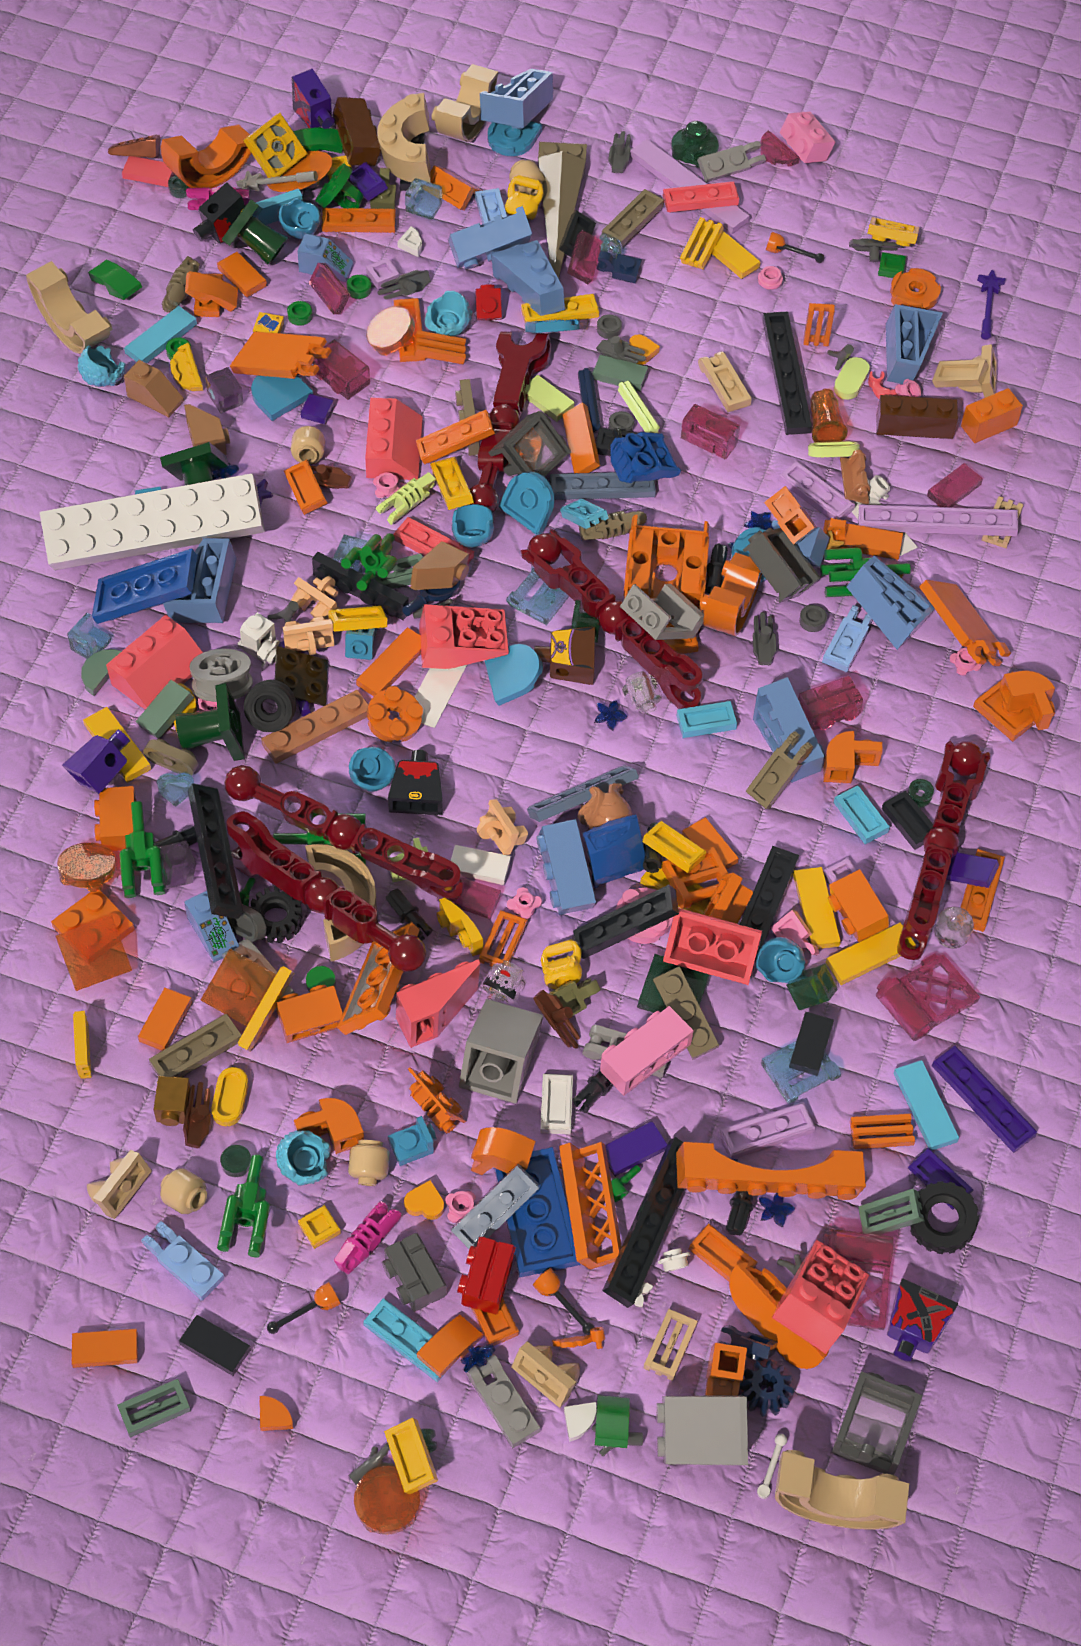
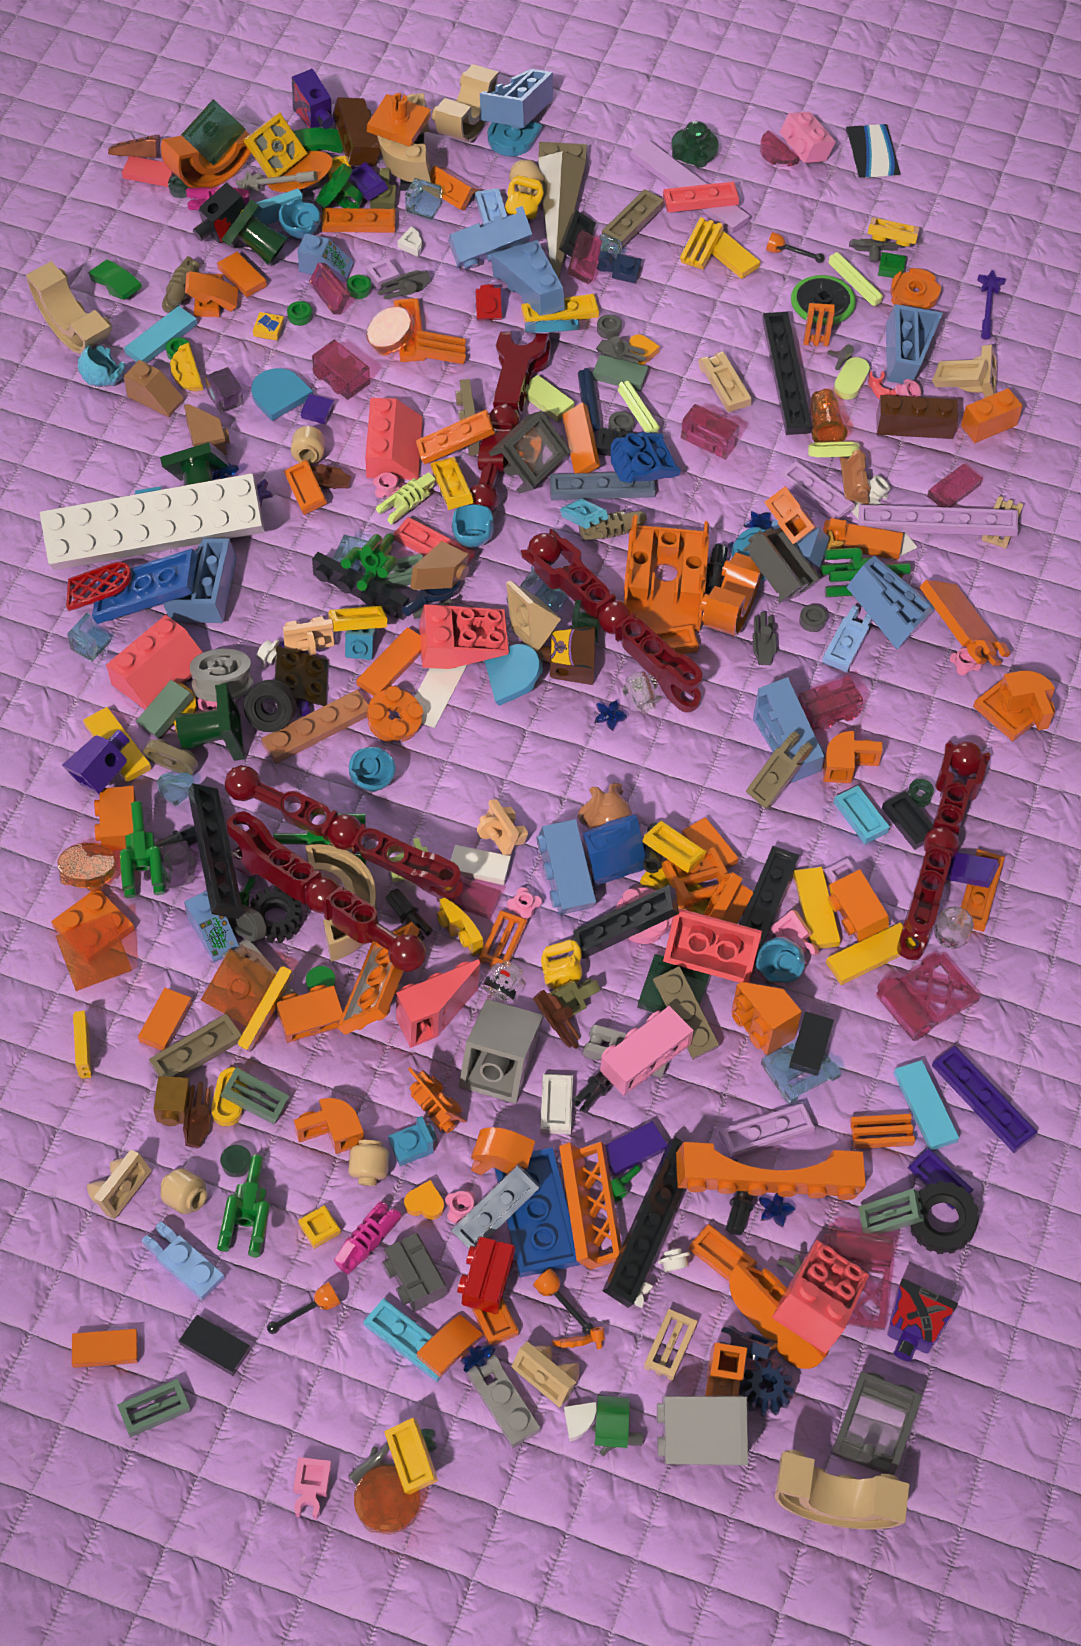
sand green tile [81,649,122,696] -> none
orange tile [230,332,332,379] -> none
white brick [238,612,276,658] -> none
orange tile [259,1396,293,1431] -> none
dark grey bar [268,601,299,623] -> none
medium azure hair [276,1130,331,1186] -> none
light nougat hips [291,576,340,620] -> none
black torso [388,750,443,815] -> none
medium azure hair [425,290,472,336] -> none
dark azure tile [498,472,554,535] -> none
sand blue tile [527,765,639,822] -> none
dark grey piece [608,131,631,173] -> none
light grey panel [620,584,704,640] -> none
medium azure tile [676,701,737,738] -> none
light grey hinge [697,141,766,183] -> none
white hinge [757,1433,787,1499] -> none
bright pink plate [758,266,783,289] -> none
clear green panel [786,964,838,1010] -> none
none -> red window [66,562,132,611]
none -> clear green plate [181,99,246,166]
none -> sand green tile [220,1067,289,1125]
none -> bright pink plate [293,1457,332,1519]
none -> orange tile [367,93,431,146]
none -> tan slope [506,581,561,652]
none -> orange slope [731,982,802,1056]
none -> black wheel [791,275,855,325]
none -> yellowish green axle [829,252,883,306]
none -> sticker [846,124,901,178]

